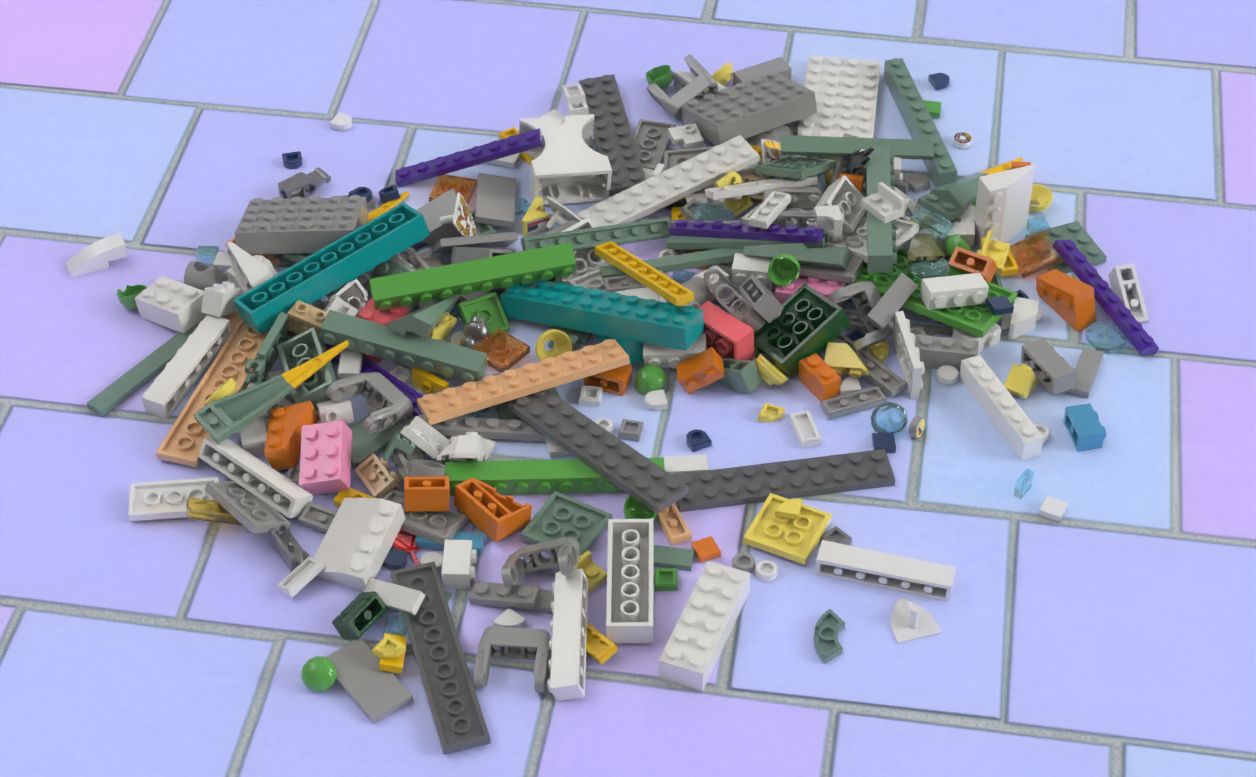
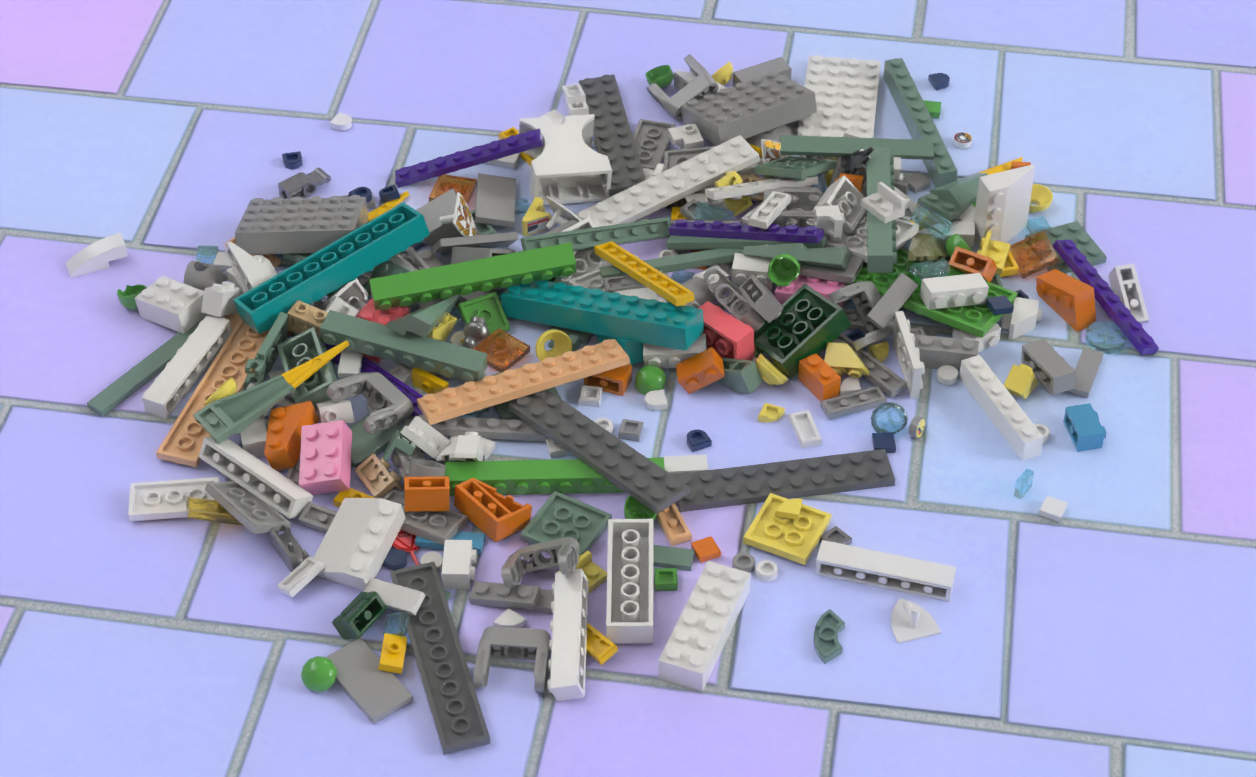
light yellow tile [372,634,406,659] -> none

